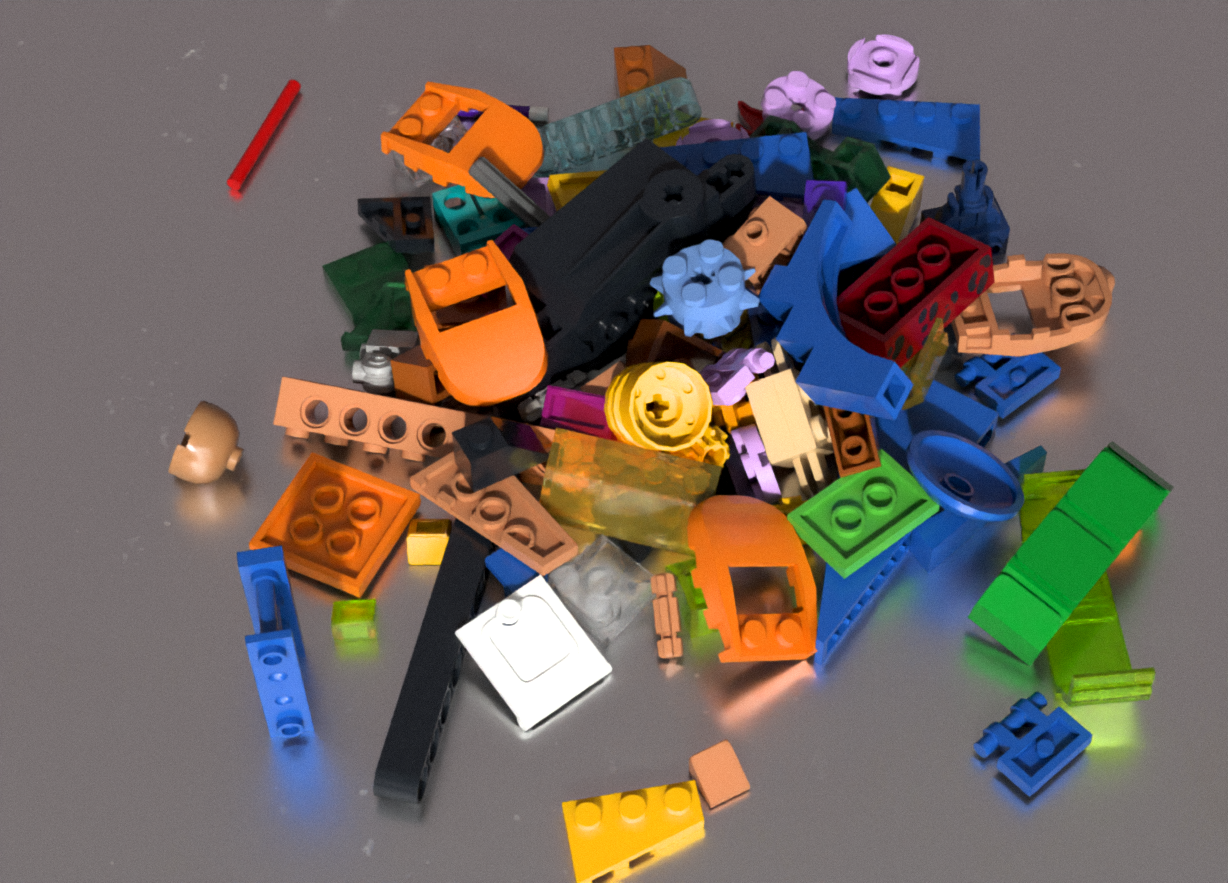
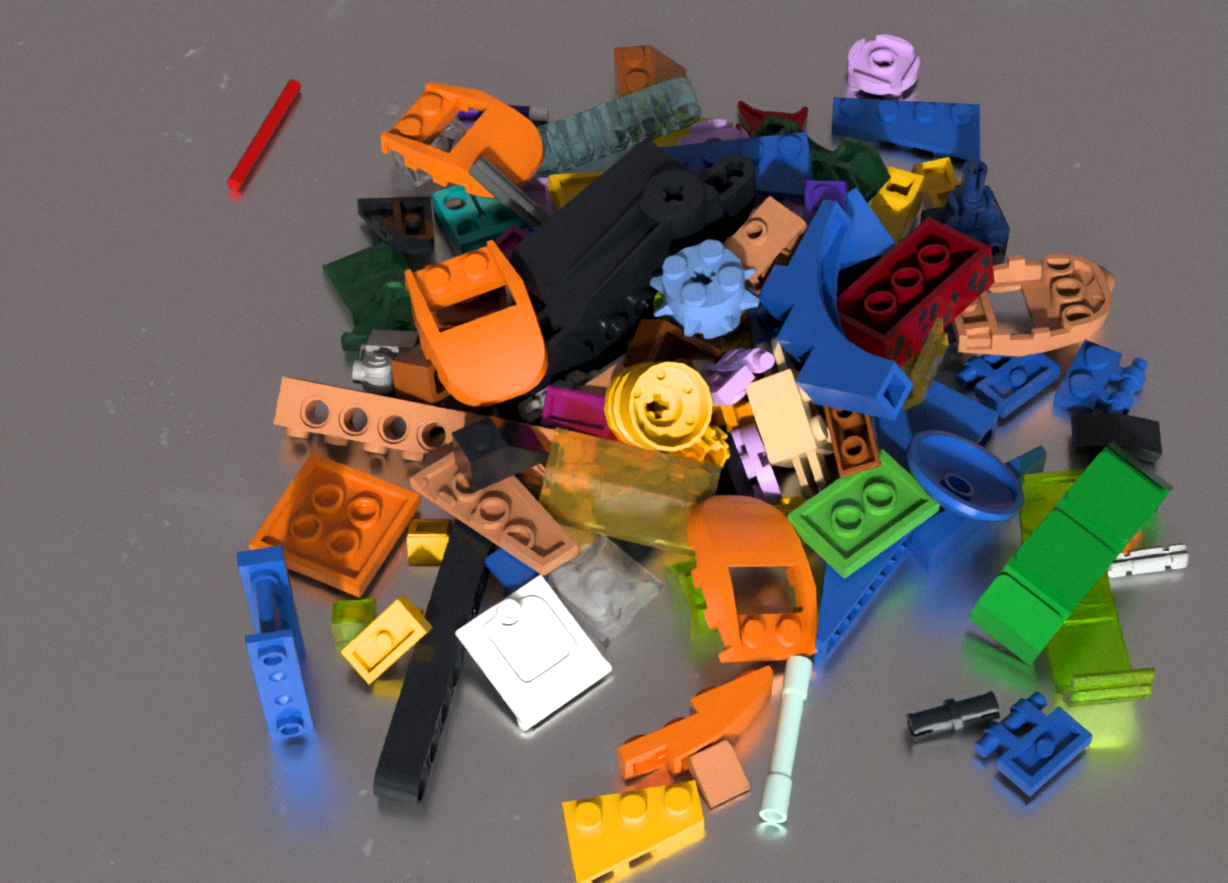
medium nougat cylinder [168,400,244,484] -> none
nougat axle [651,573,684,659] -> none
lavender plate [761,71,836,141] -> none
none -> yellow tile [341,595,433,684]
none -> orange slope [617,665,773,783]
none -> light aqua piece [759,656,813,823]
none -> black pin [906,691,1000,742]
none -> yellow slope [911,157,961,209]
none -> blue plate [1053,340,1148,415]
none -> black slope [1071,413,1163,463]
none -> axle [1106,543,1189,578]

